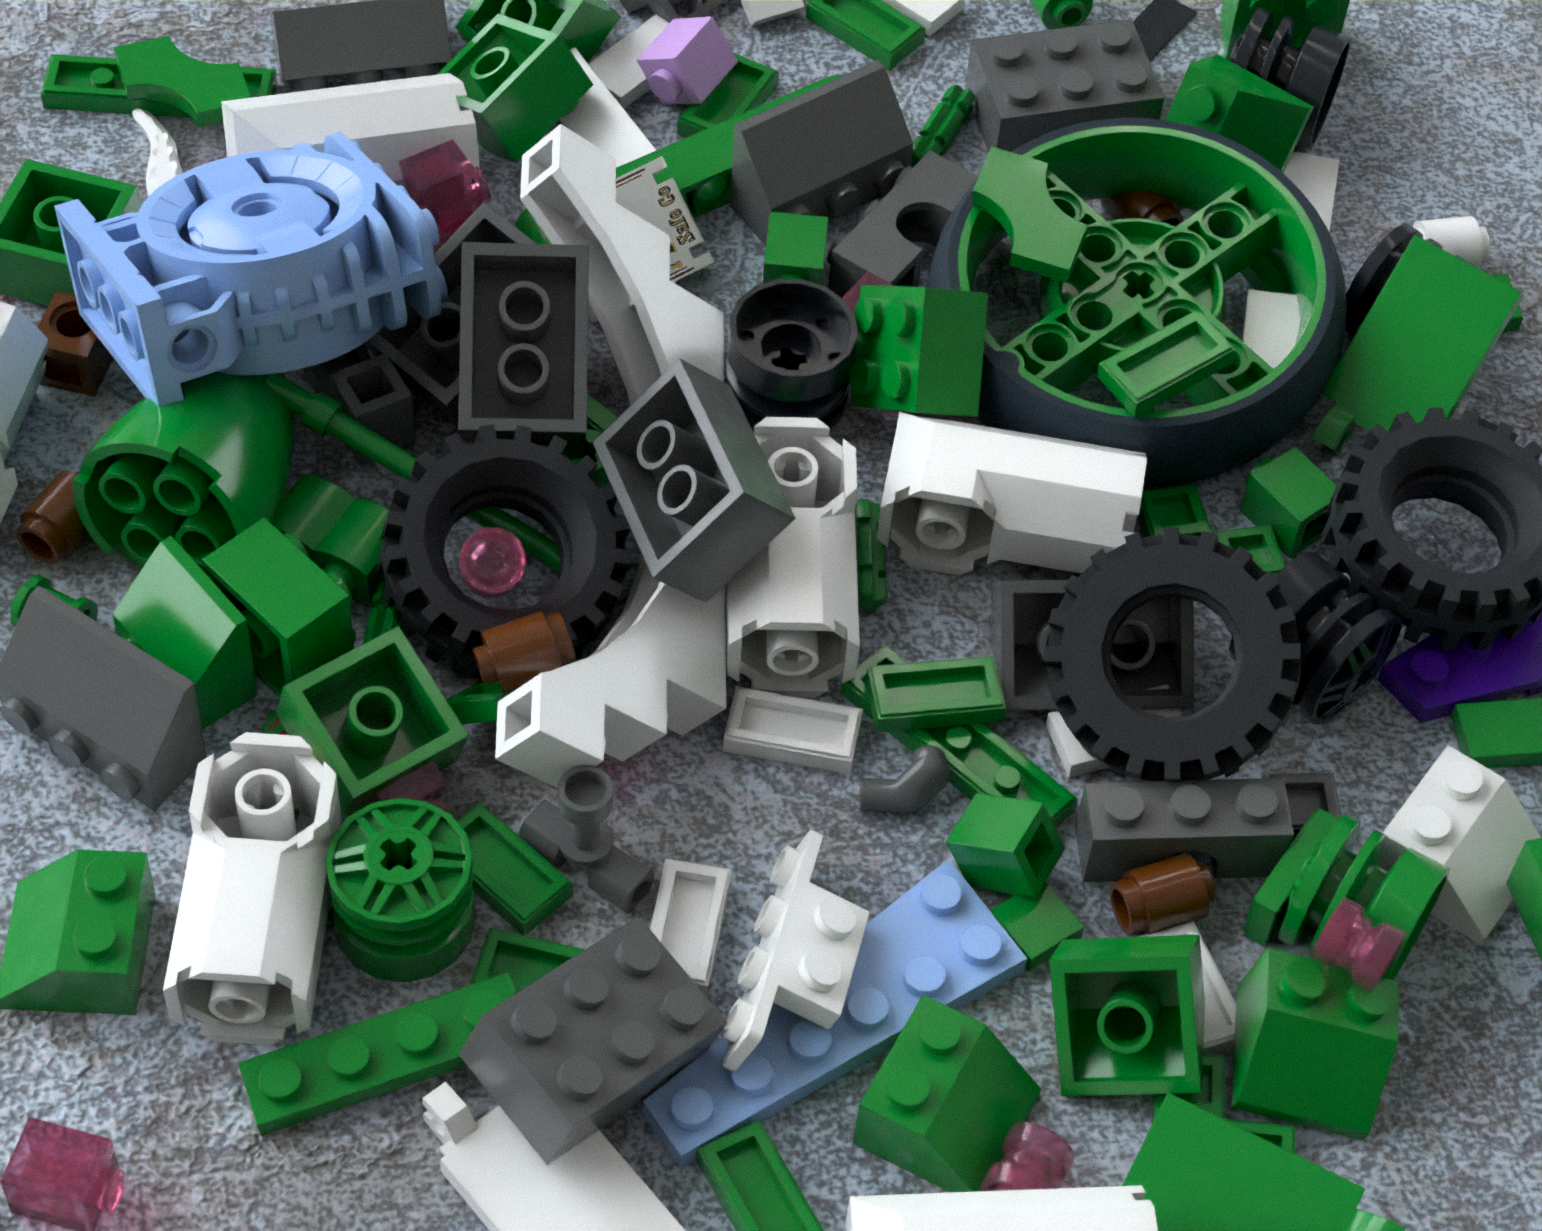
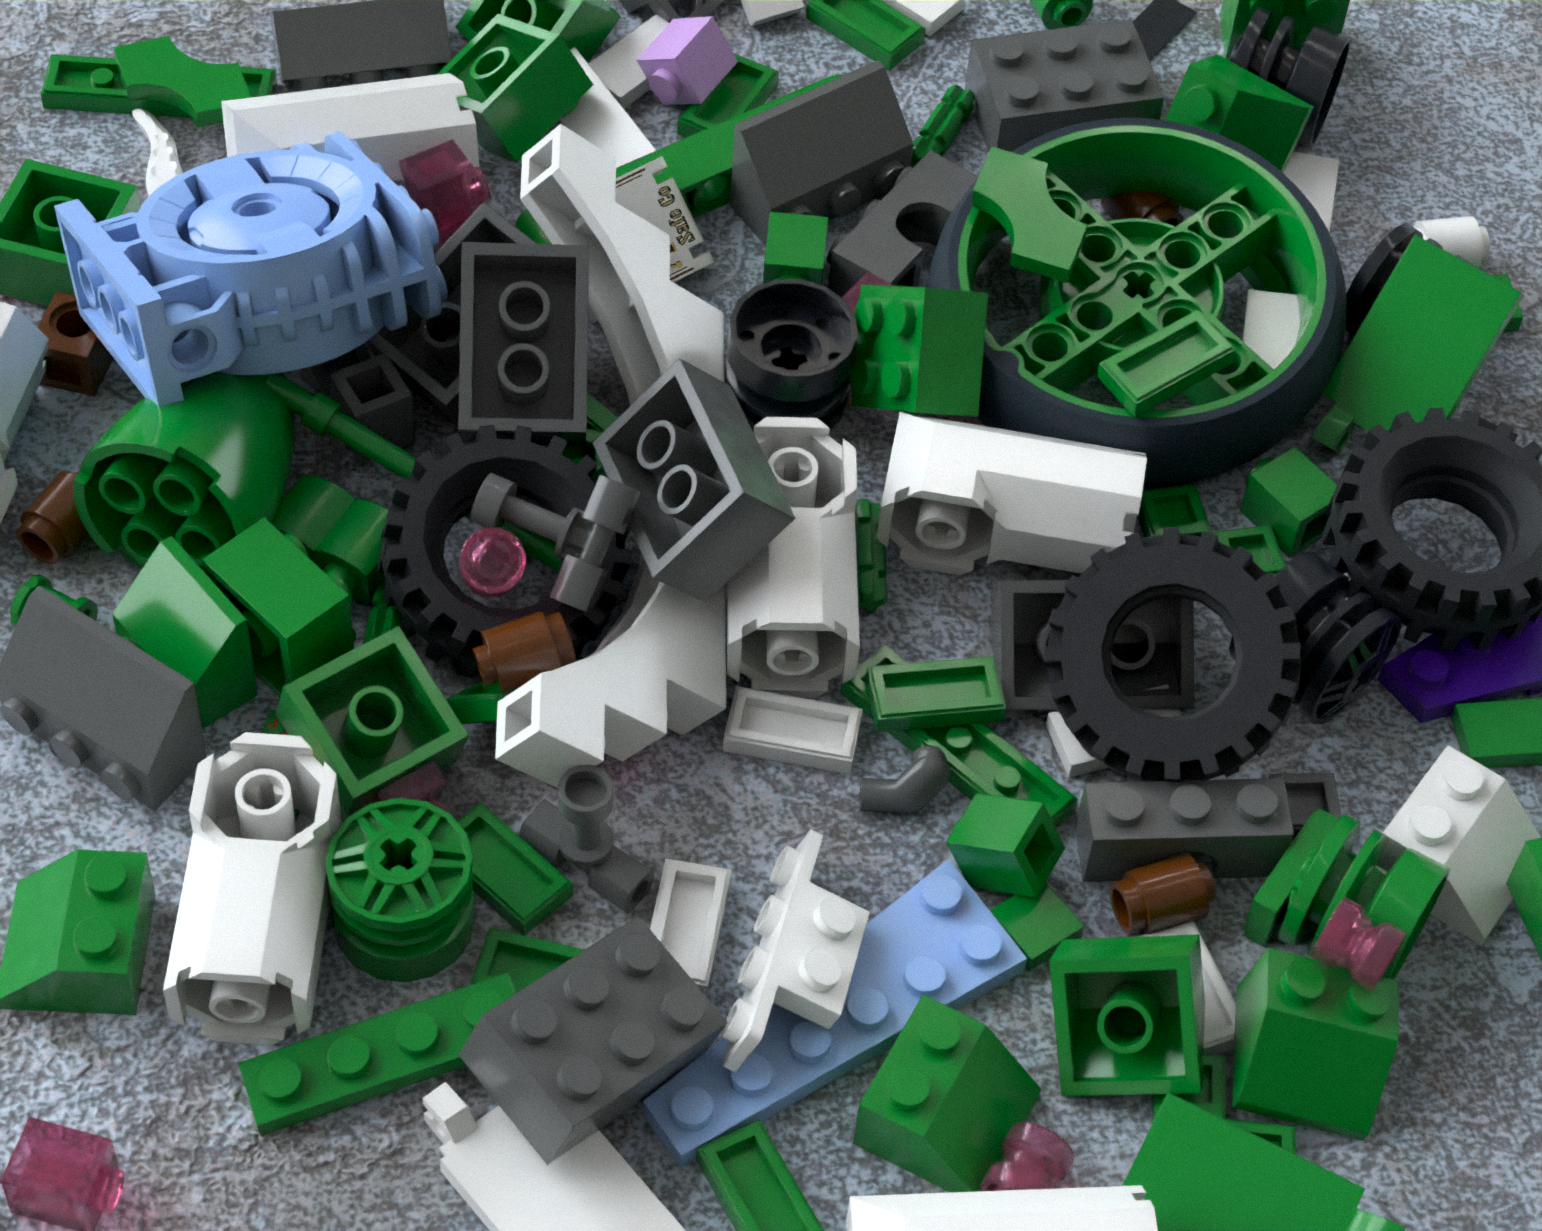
none -> dark grey bar [471,473,641,613]

